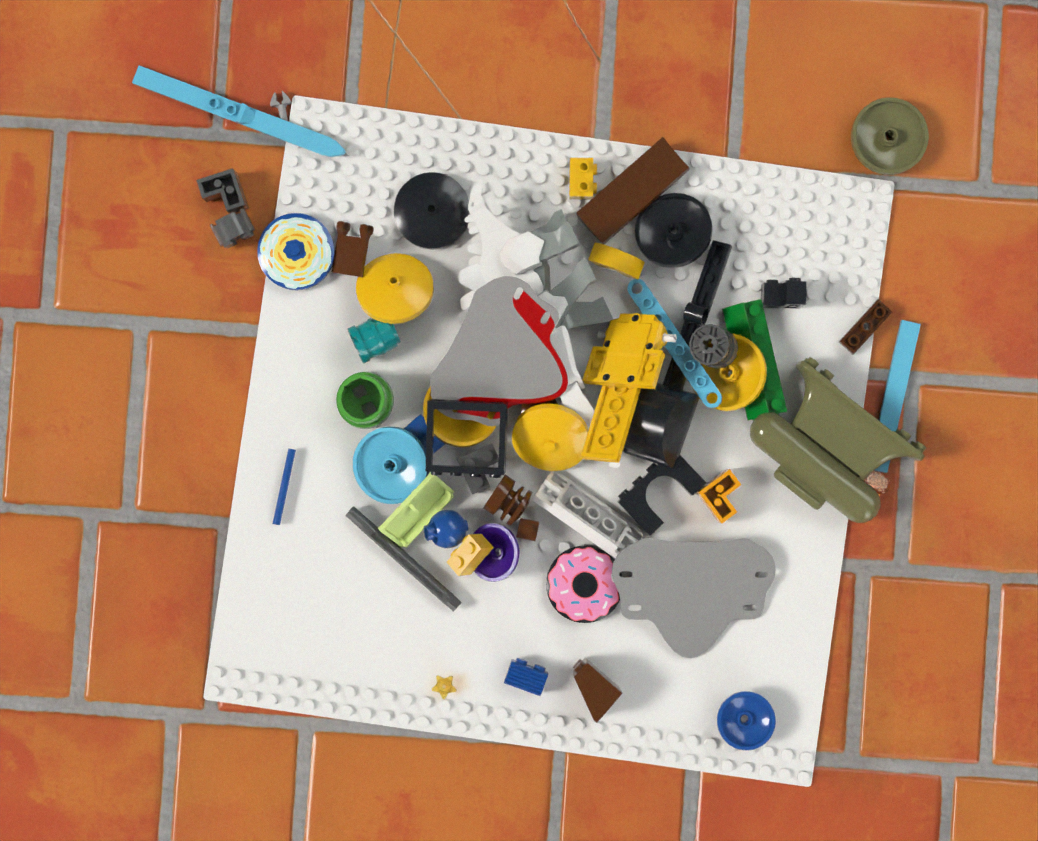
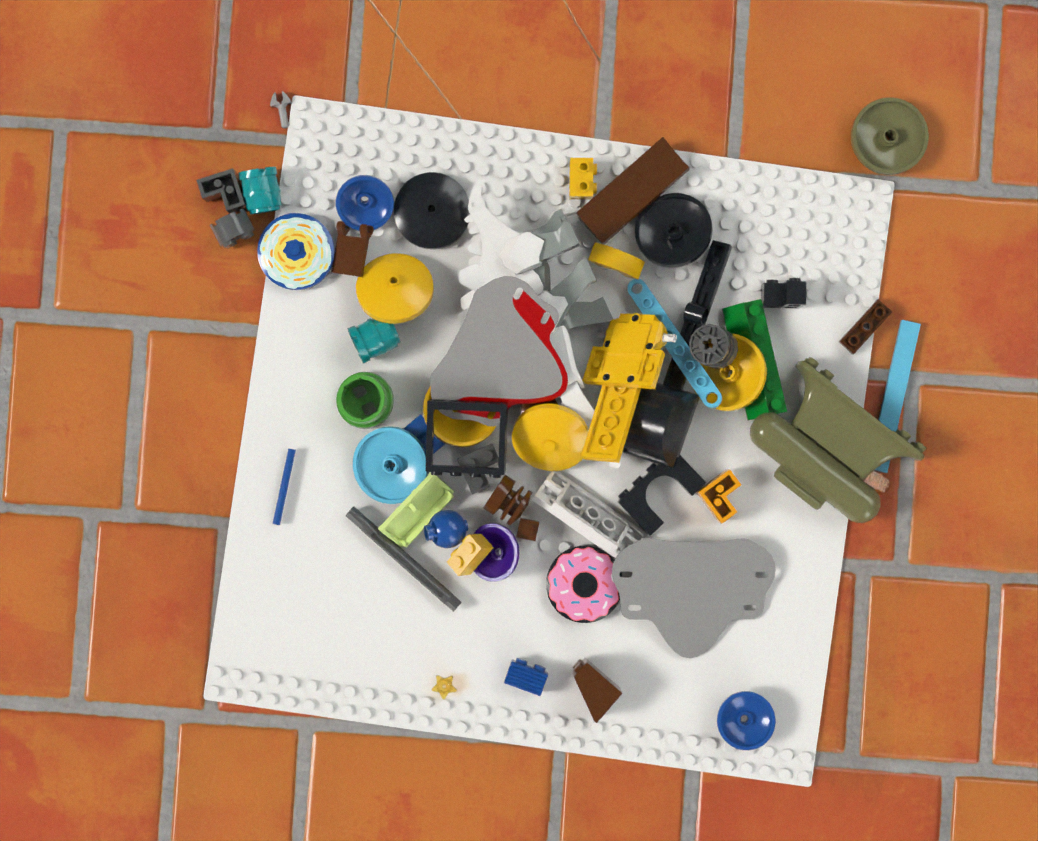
medium azure piece [132,65,346,157] -> none
none -> teal piece [238,167,281,215]
none -> blue dish [336,175,394,231]

